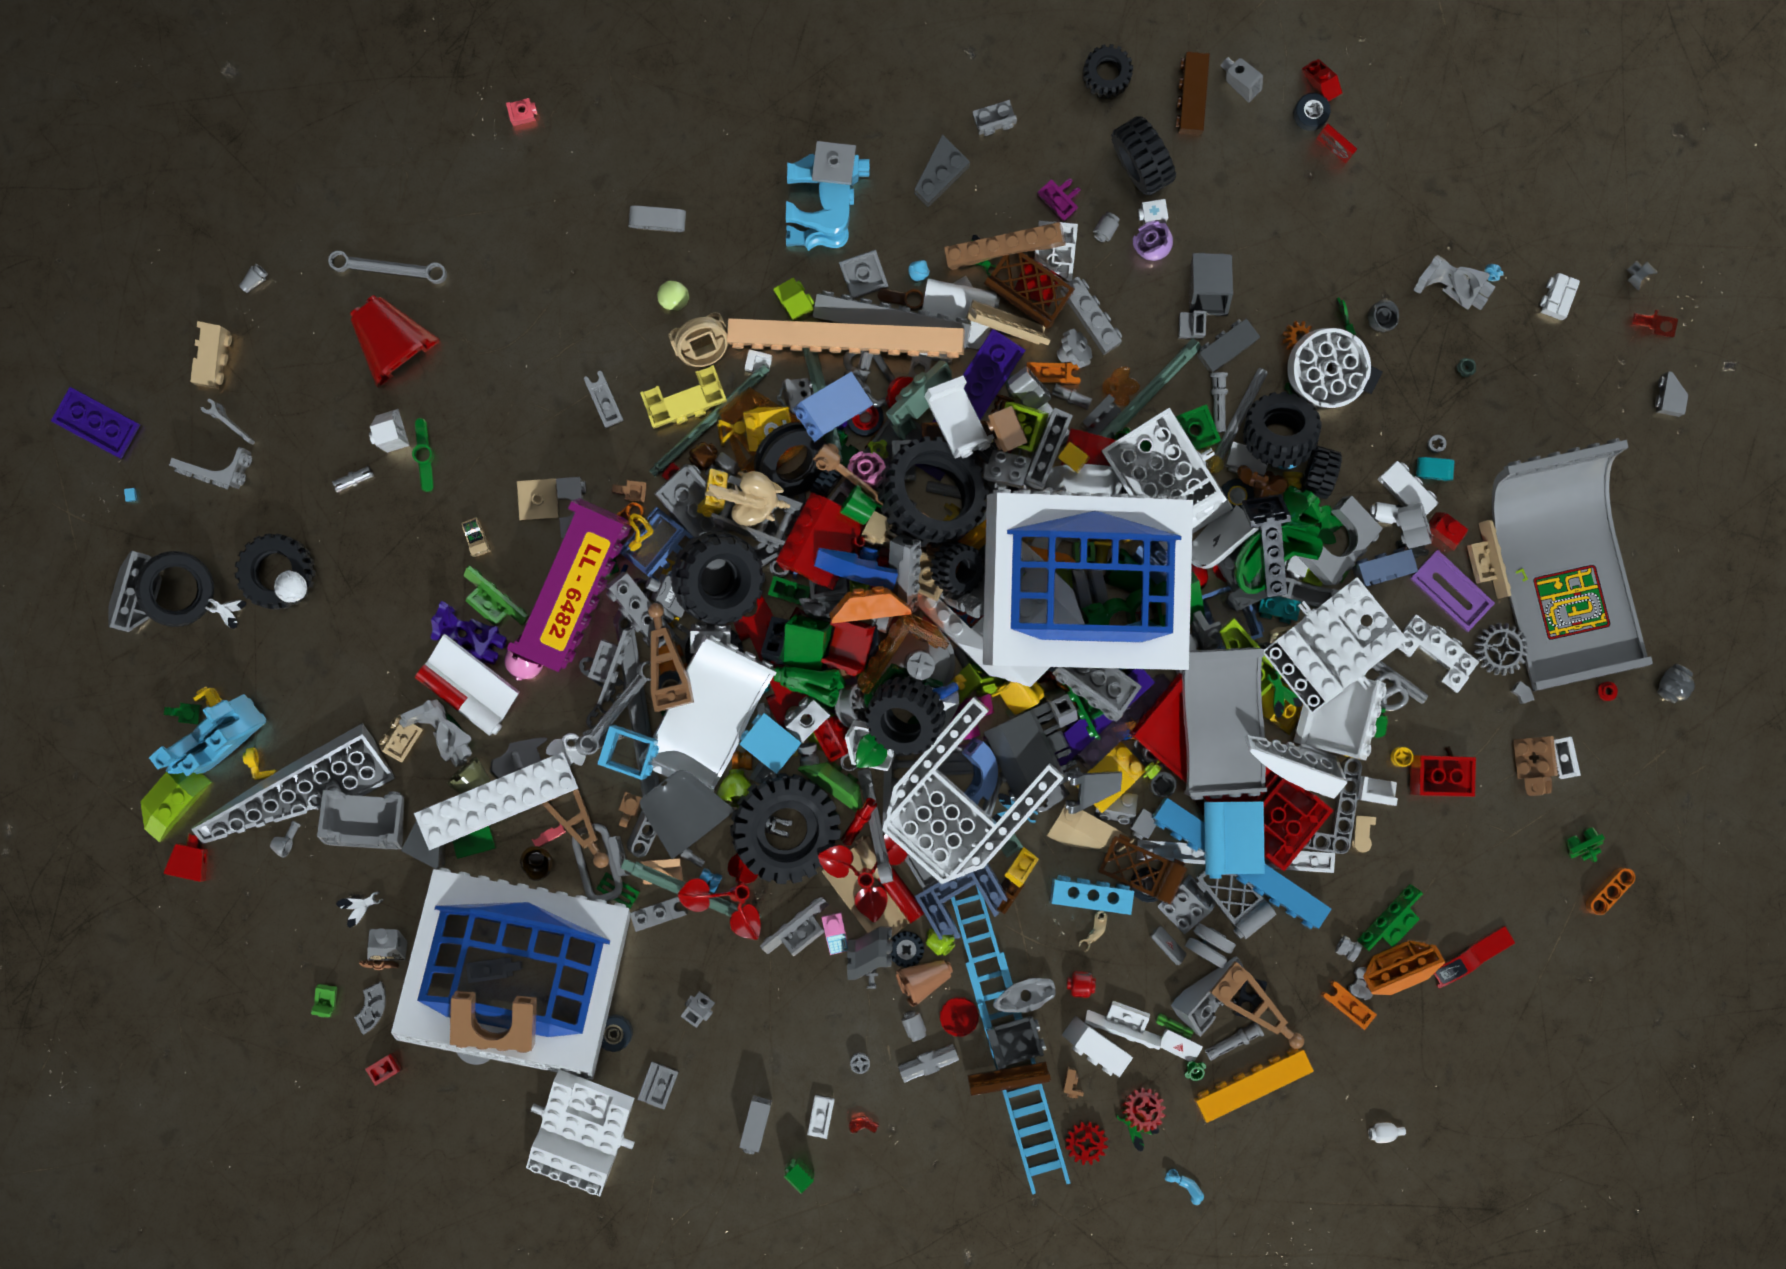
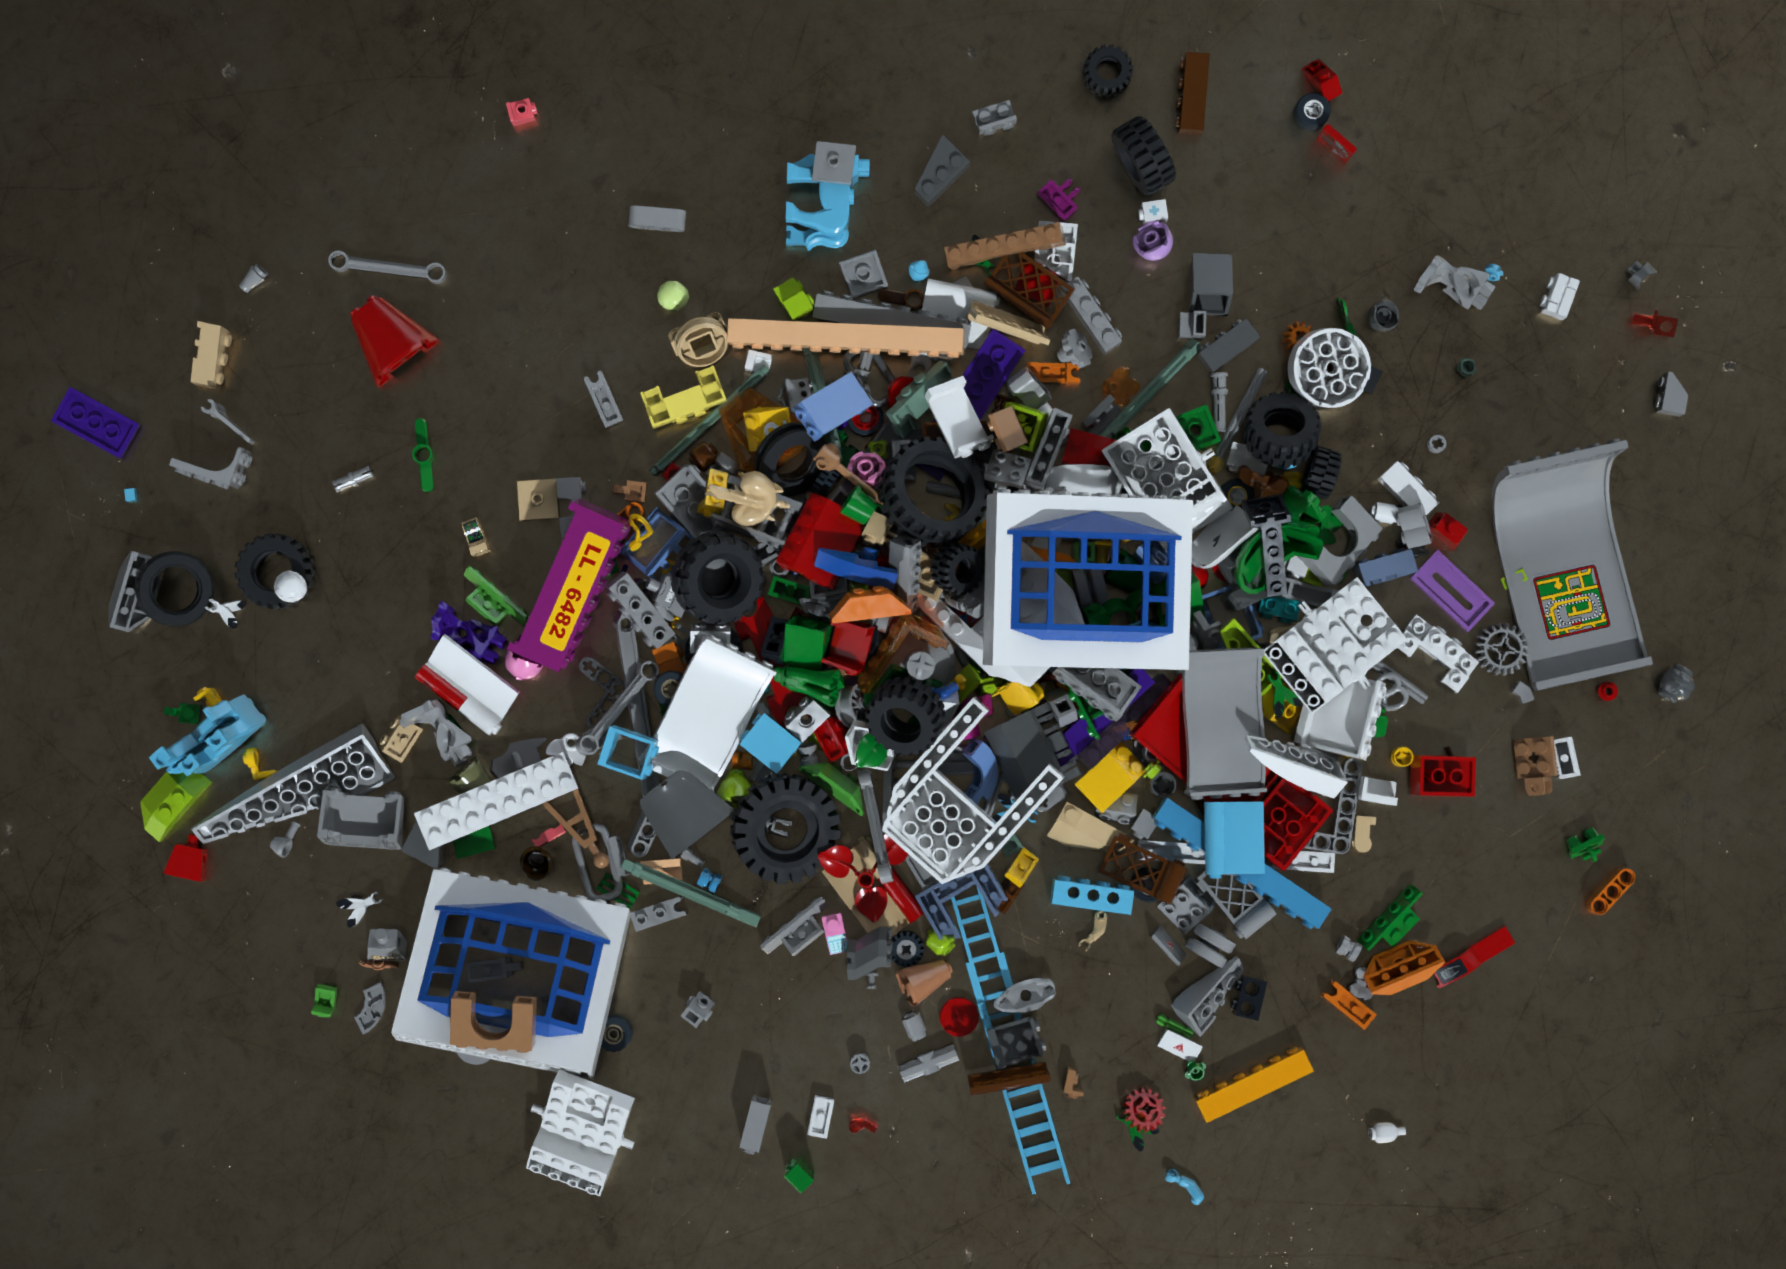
red slope [365,1053,403,1086] -> none
white wedge [369,409,410,453] -> none
light grey bracket [588,628,632,705] -> none
medium nougat plate [619,792,641,828] -> none
light grey plate [637,1061,679,1109] -> none
medium nougat plate [648,603,694,712] -> none
red plant [678,853,761,940] -> none
yellow piece [717,420,746,447] -> none
red pin [841,798,877,846] -> none
red hand [851,537,865,559] -> none
light grey pin [1051,383,1092,410] -> none
yellow panel [1058,442,1090,474] -> none
white wedge [1062,1016,1133,1077] -> none
dark grey flag [1065,771,1122,814] -> none
red gear [1065,1121,1108,1165] -> none
red head [1067,971,1096,998] -> none
white bracket [1085,1001,1162,1050] -> none
light grey brick [1093,212,1120,242] -> none
light grey pin [1205,1021,1264,1061] -> none
medium nougat plate [1209,961,1305,1049] -> none
light grey torso [1221,57,1263,103] -> none
teal beam [1416,457,1455,481] -> none
tan bracket [1467,519,1511,599] -> none

